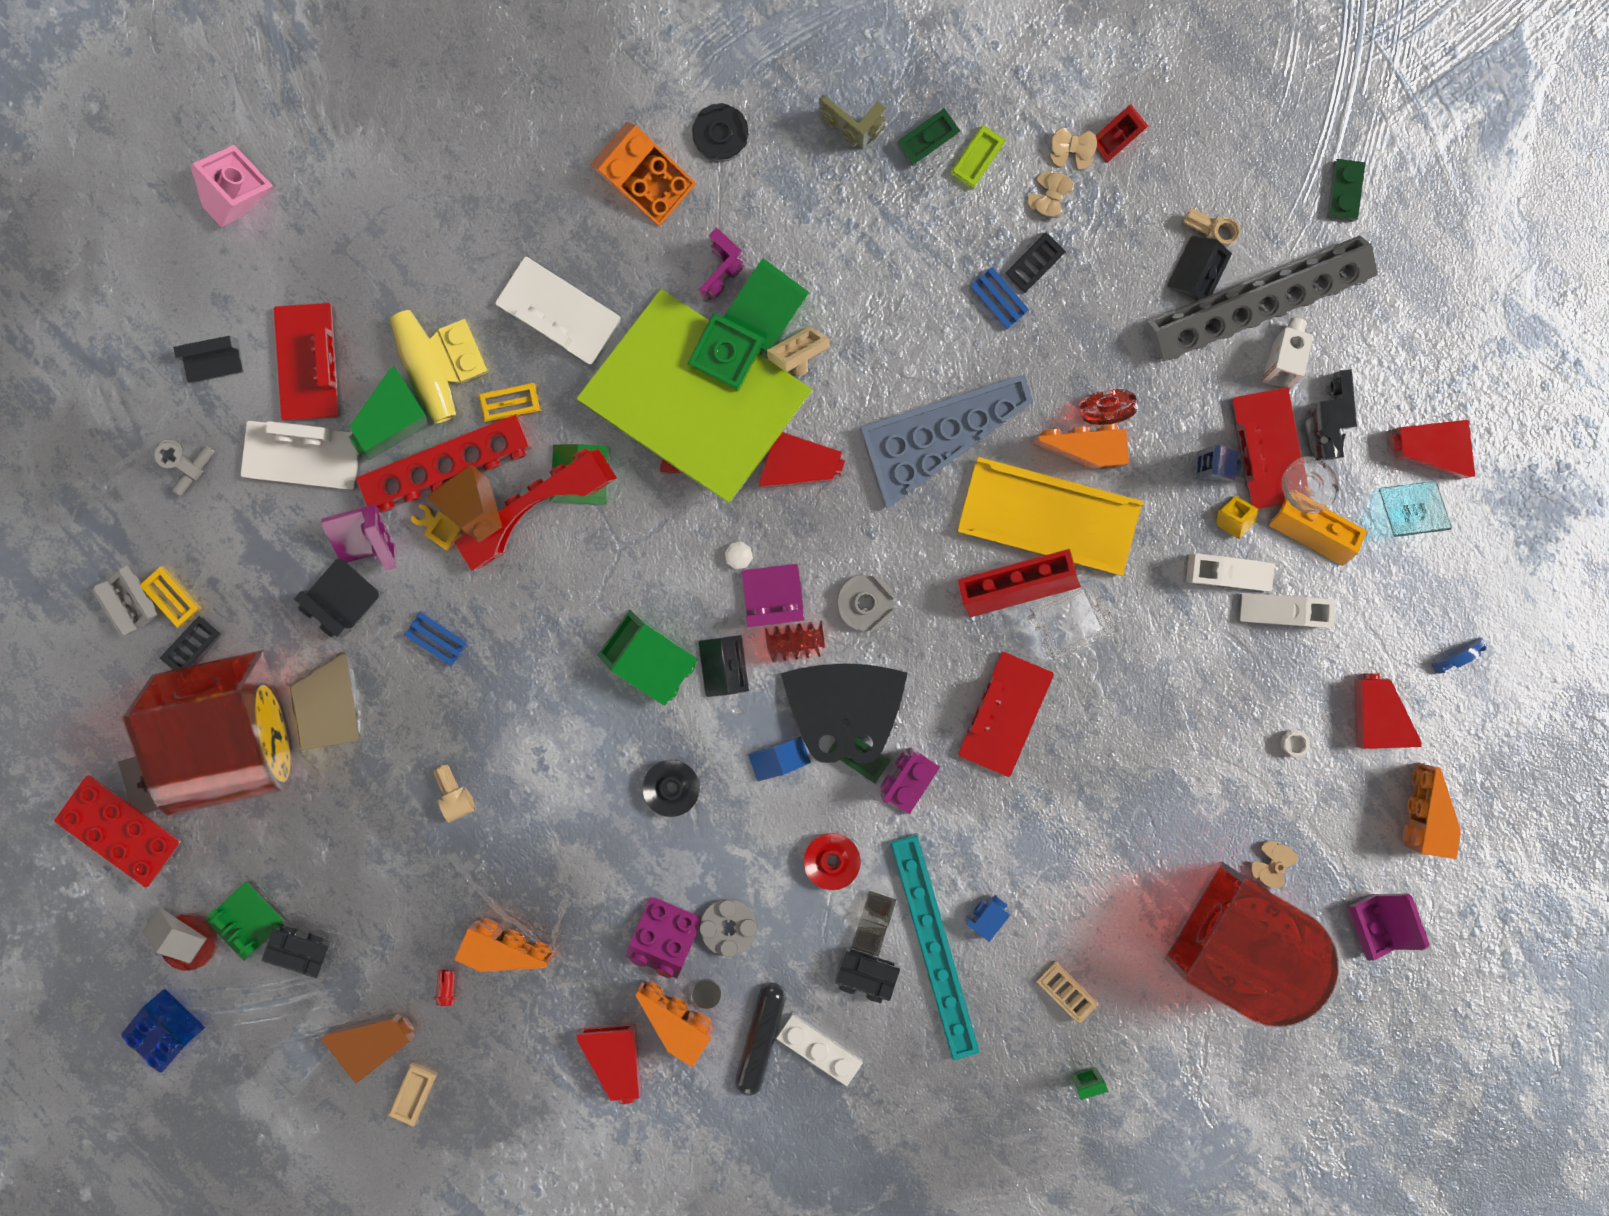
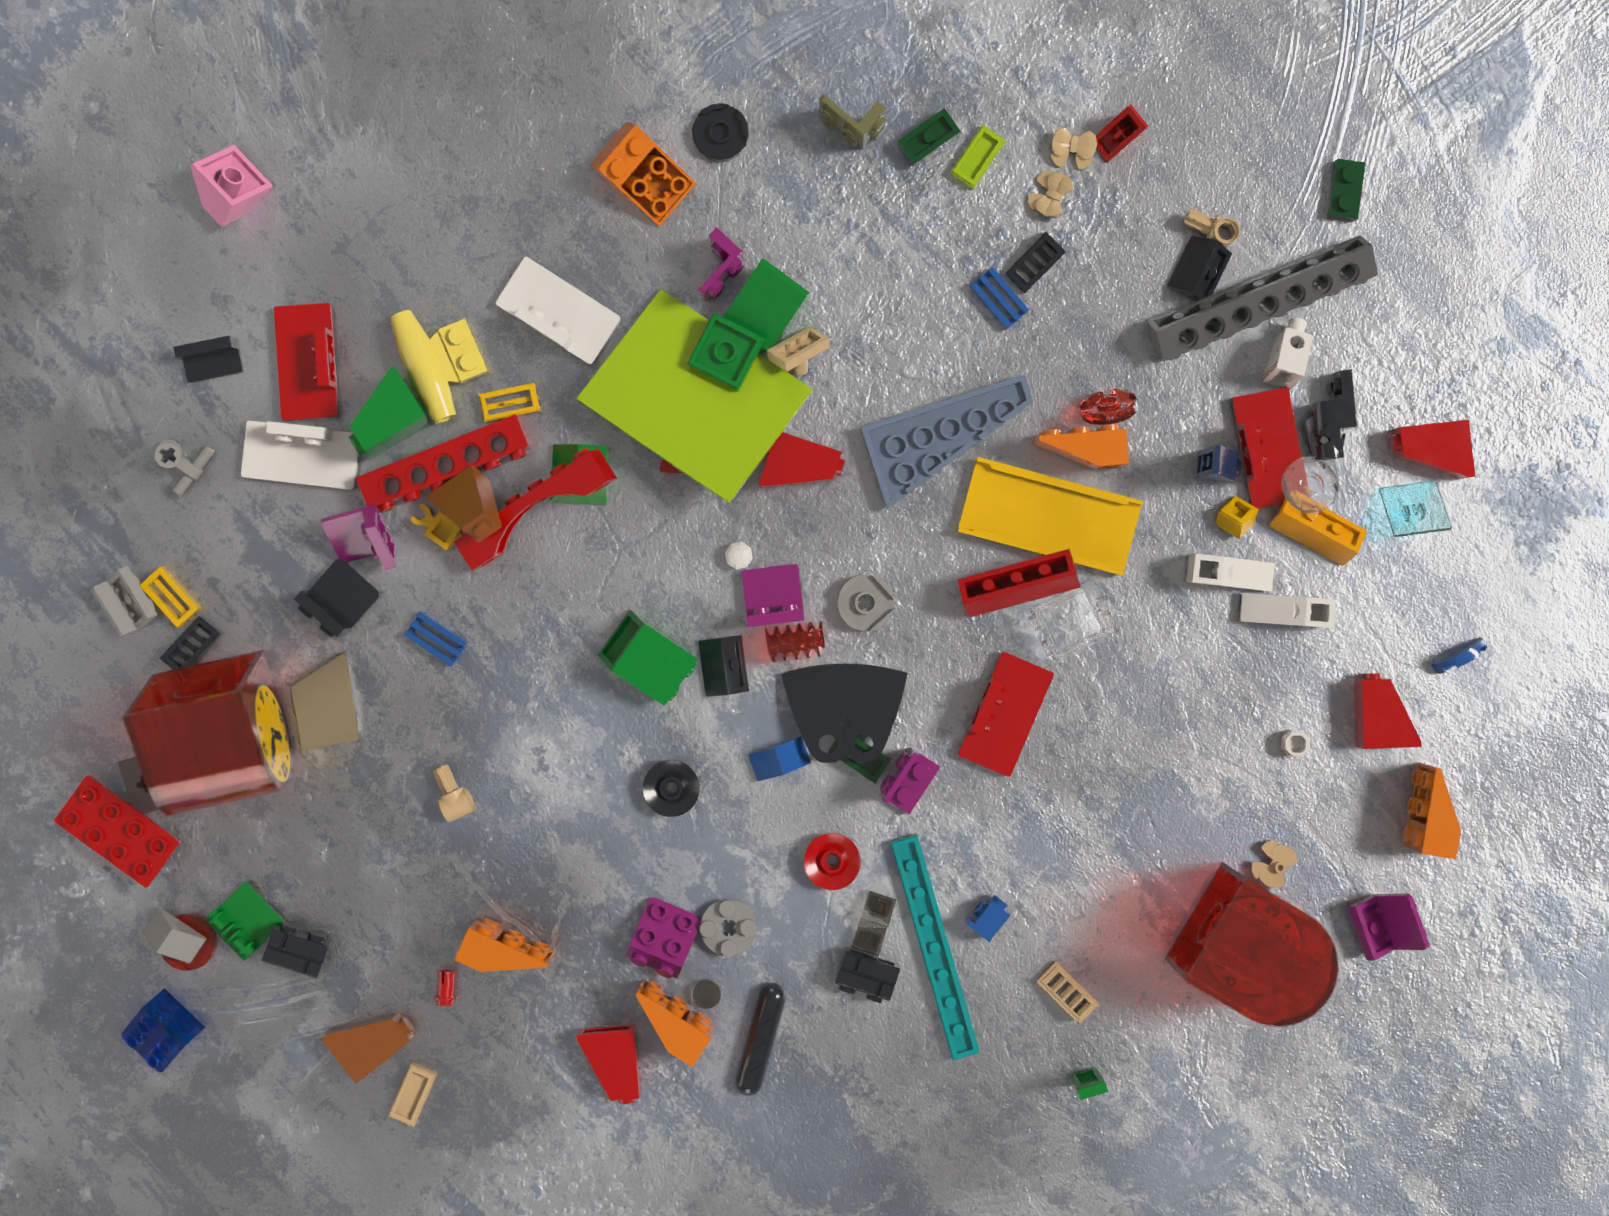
white plate [776,1013,863,1086] -> none

